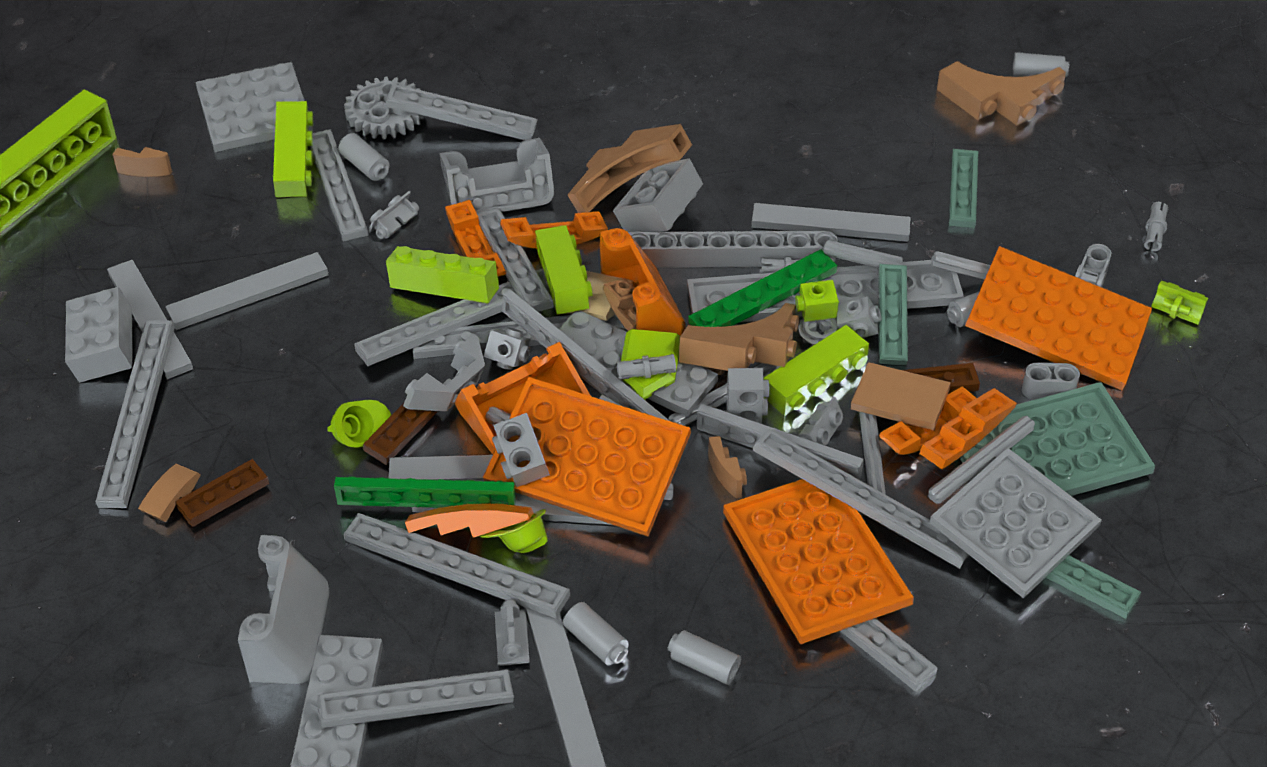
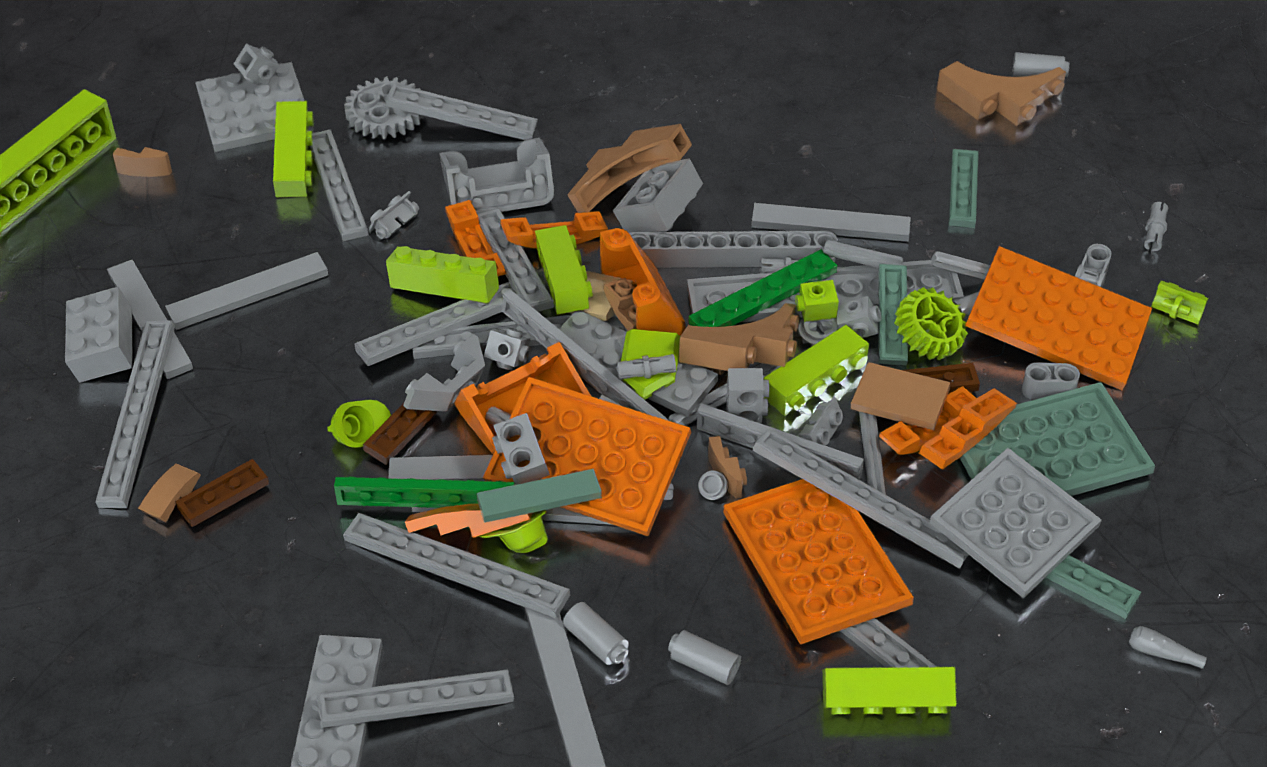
light grey windscreen [238,535,329,684] -> none
light grey brick [338,133,390,181] -> none
light grey hinge [495,600,530,666] -> none
light grey axle [928,416,1035,504] -> none
none -> light grey brick [234,44,279,85]
none -> sand green tile [477,469,602,523]
none -> light grey plate [698,471,728,500]
none -> lime brick [822,667,956,714]
none -> lime gear [894,287,968,360]
none -> light grey piece [1129,626,1207,669]

